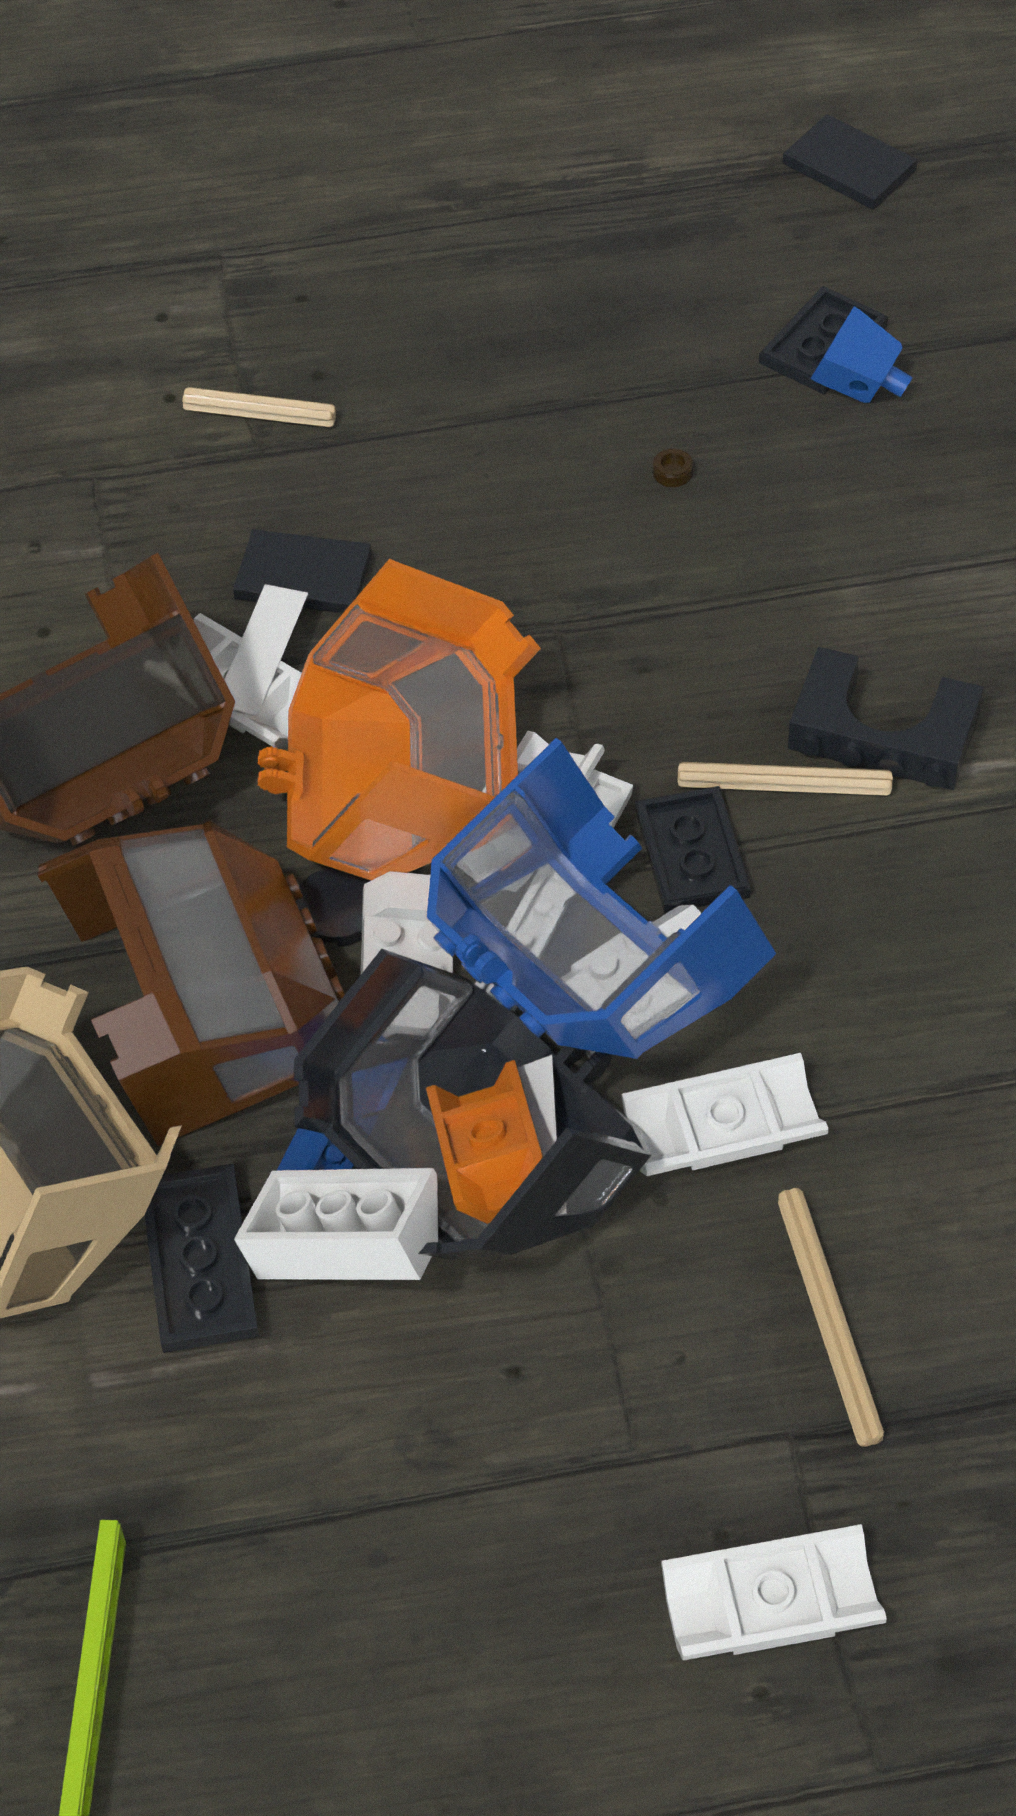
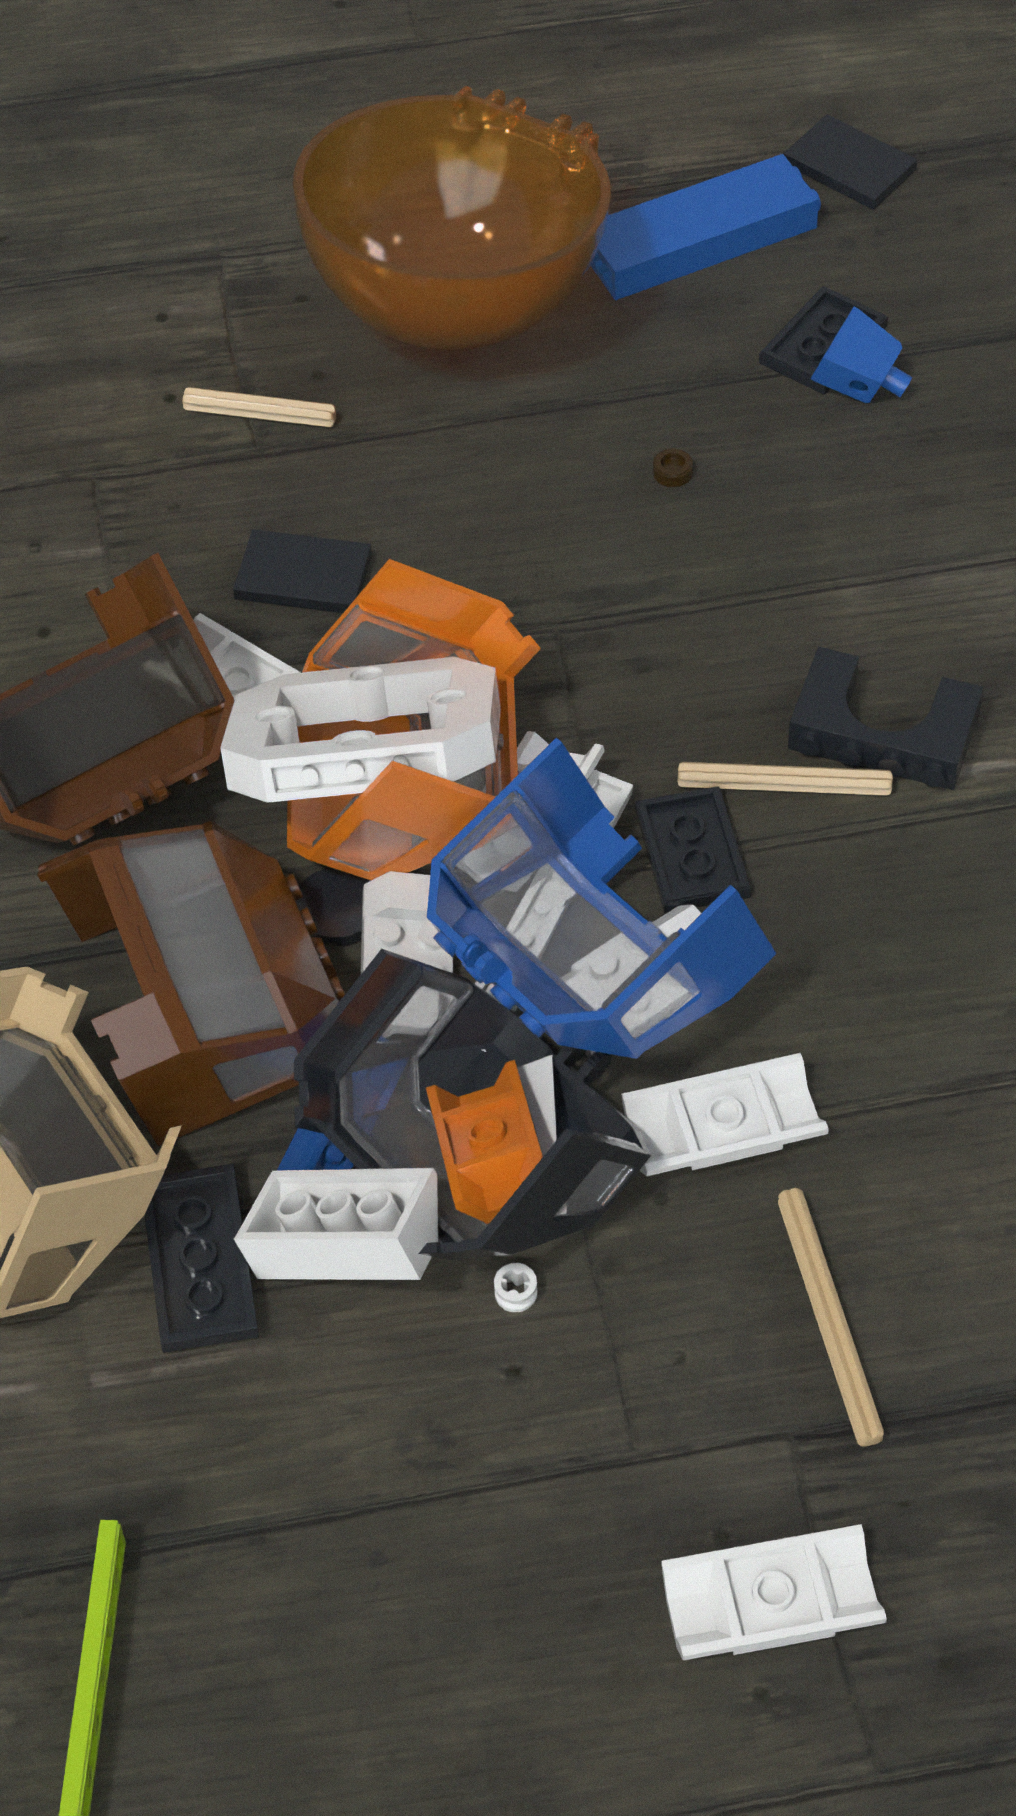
white sticker [216,584,308,715] -> none
none -> white panel [220,657,501,803]
none -> clear orange windscreen [293,86,611,351]
none -> white bush [494,1263,537,1312]
none -> blue brick [581,154,821,300]

